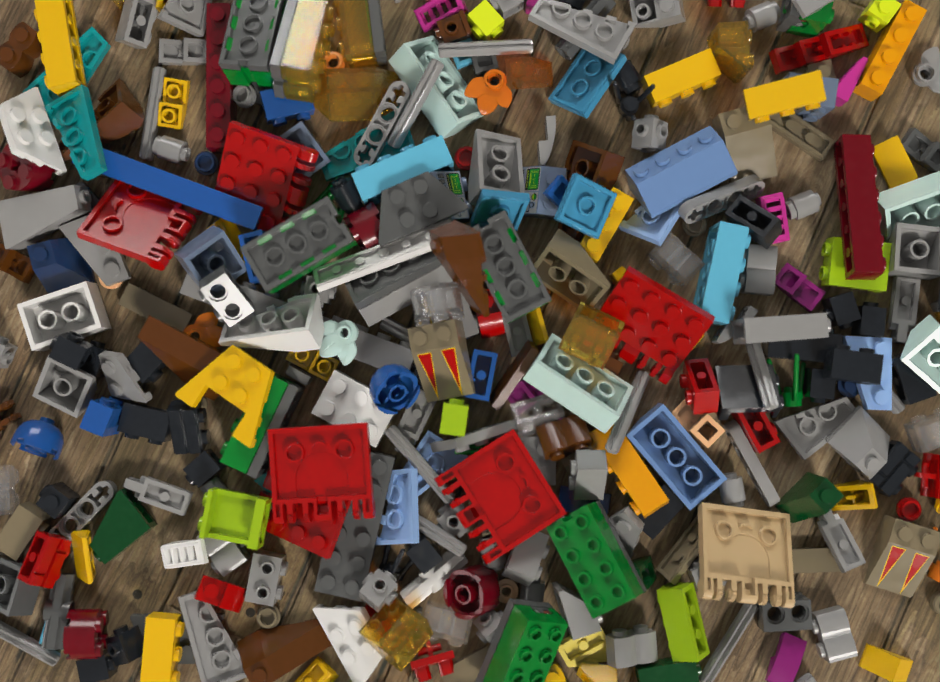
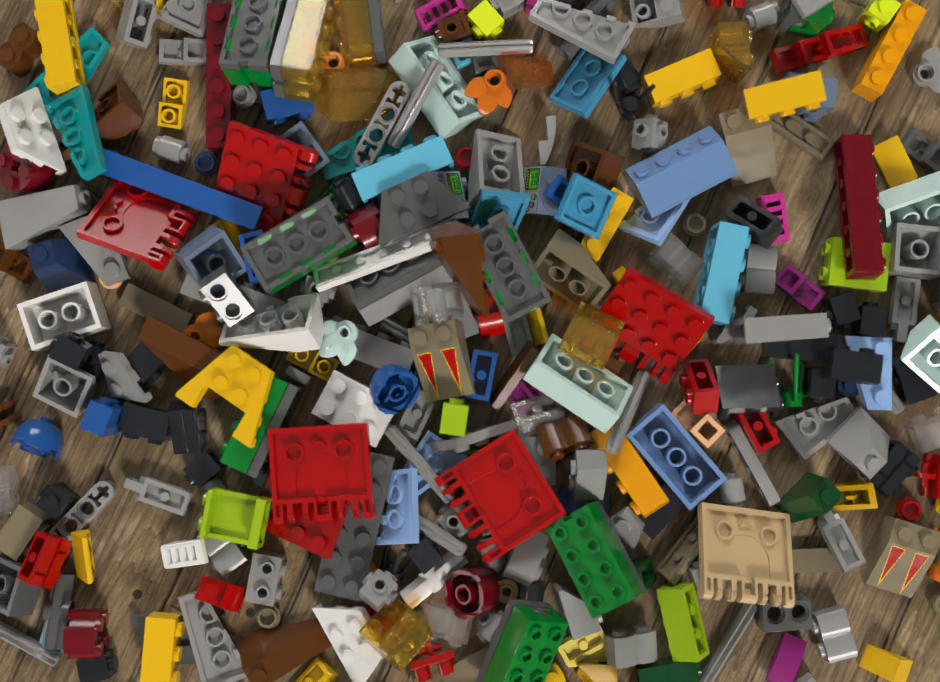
dark green slope [90,488,158,565] -> none
black brick [105,624,144,666] -> none
light grey axle [139,66,167,161] -> none
light grey beam [678,174,765,224] -> none
light grey axle [745,343,779,411] -> none
light grey brick [785,190,822,220] -> none
dark pink slope [835,57,868,107] -> none

